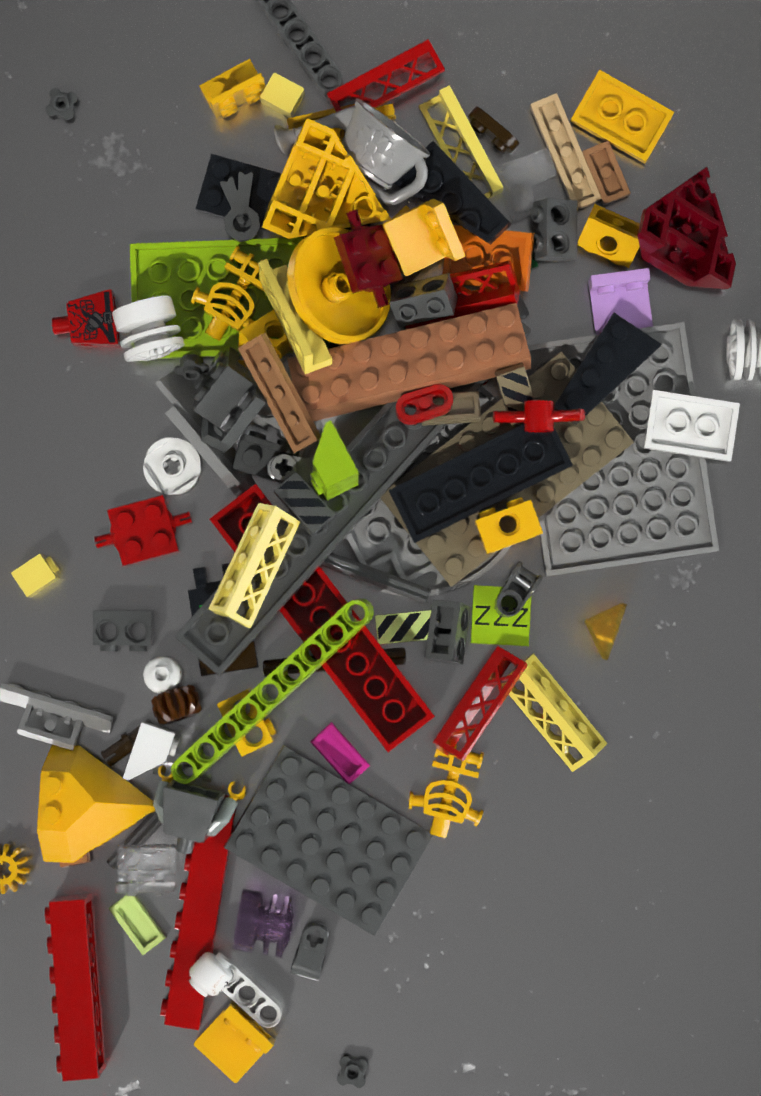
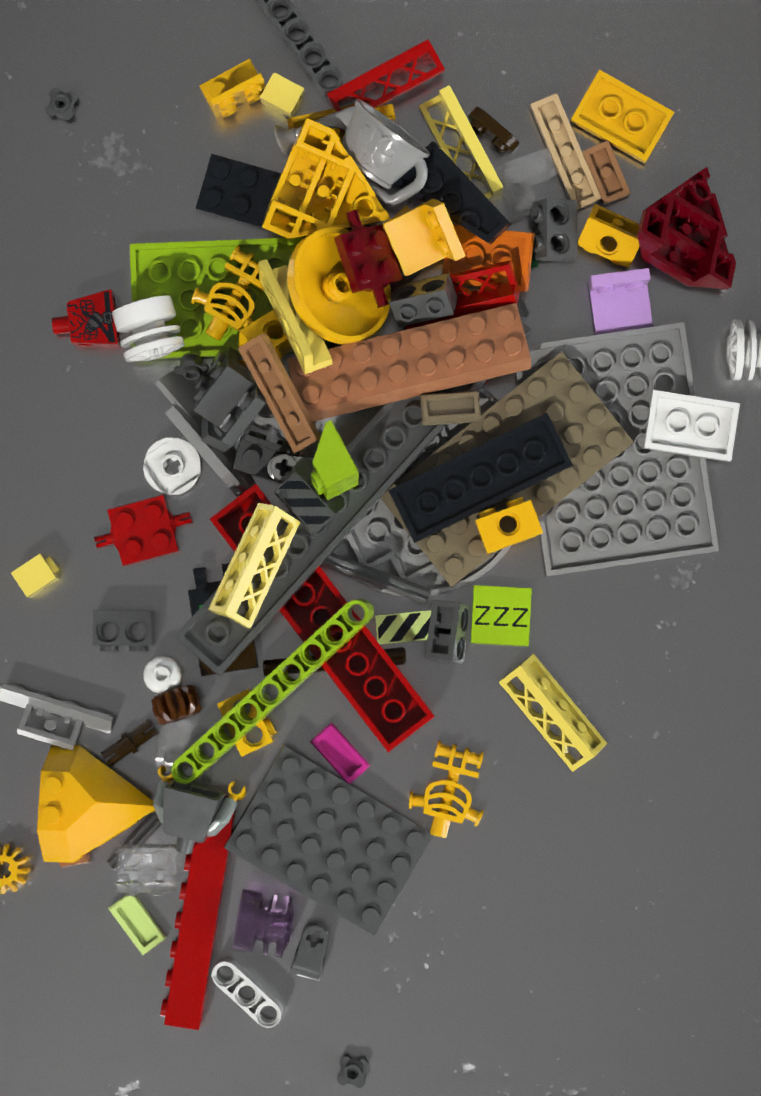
red brick [45,893,105,1081] -> none
white slope [123,721,179,780] -> none
white head [189,952,233,997] -> none
yellow bracket [194,1000,275,1083] -> none
dark grey piece [220,172,260,242] -> none
red plate [396,384,453,425] -> none
red fence [433,646,528,762] -> none
red piece [493,400,585,433] -> none
dark tan tile [494,363,534,426] -> none
dark grey piece [495,561,544,618] -> none
black wing [554,313,662,425] -> none
clear yellow slope [579,603,627,661] -> none

